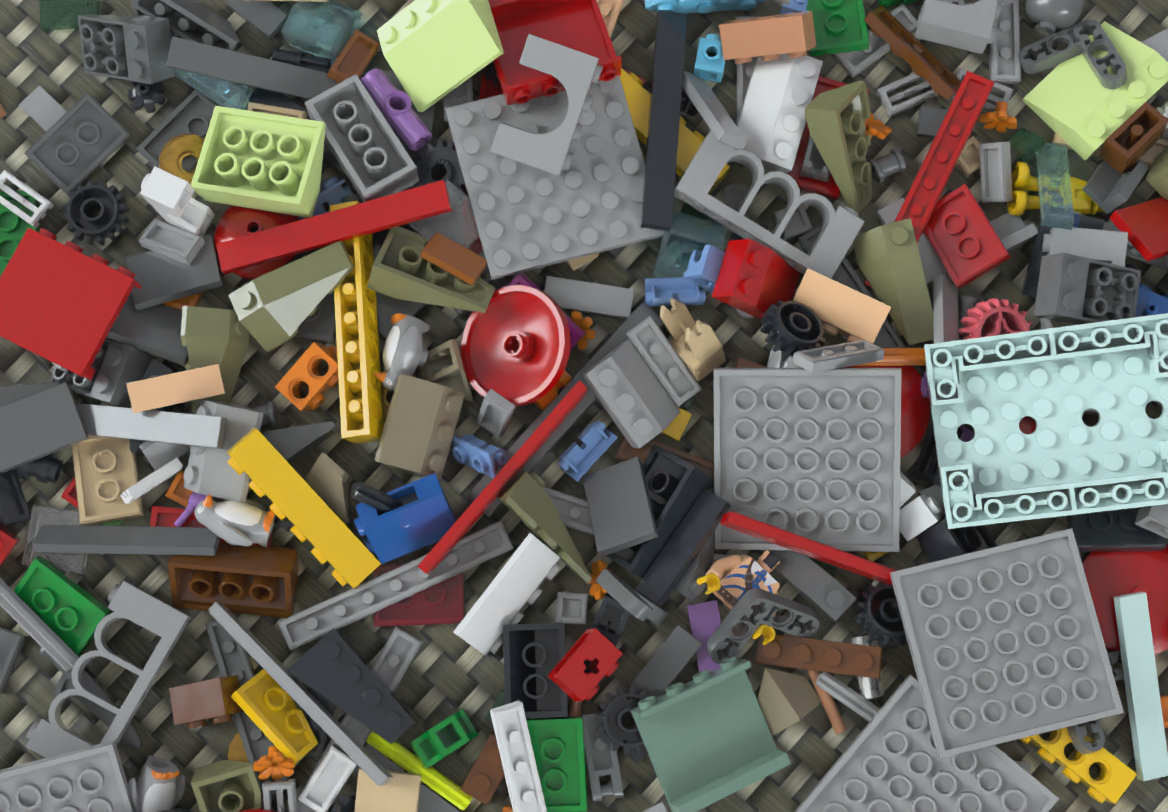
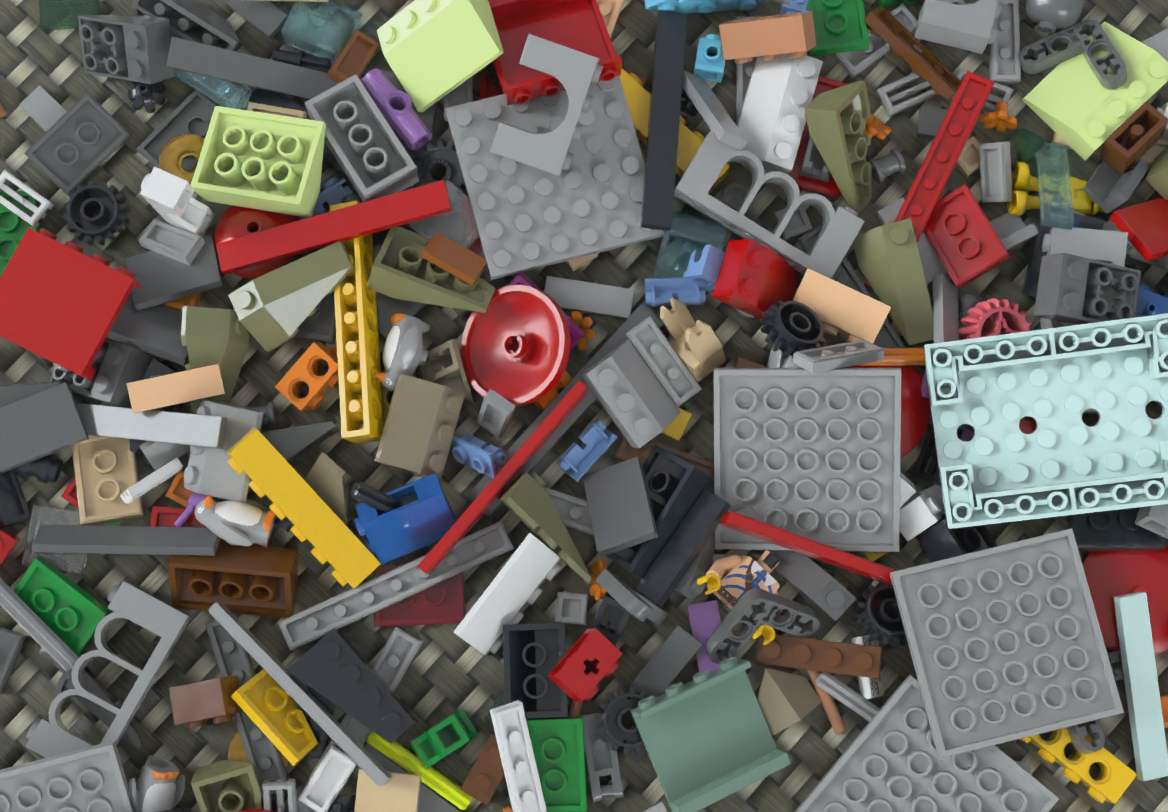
orange plant [253,746,295,780] -> none

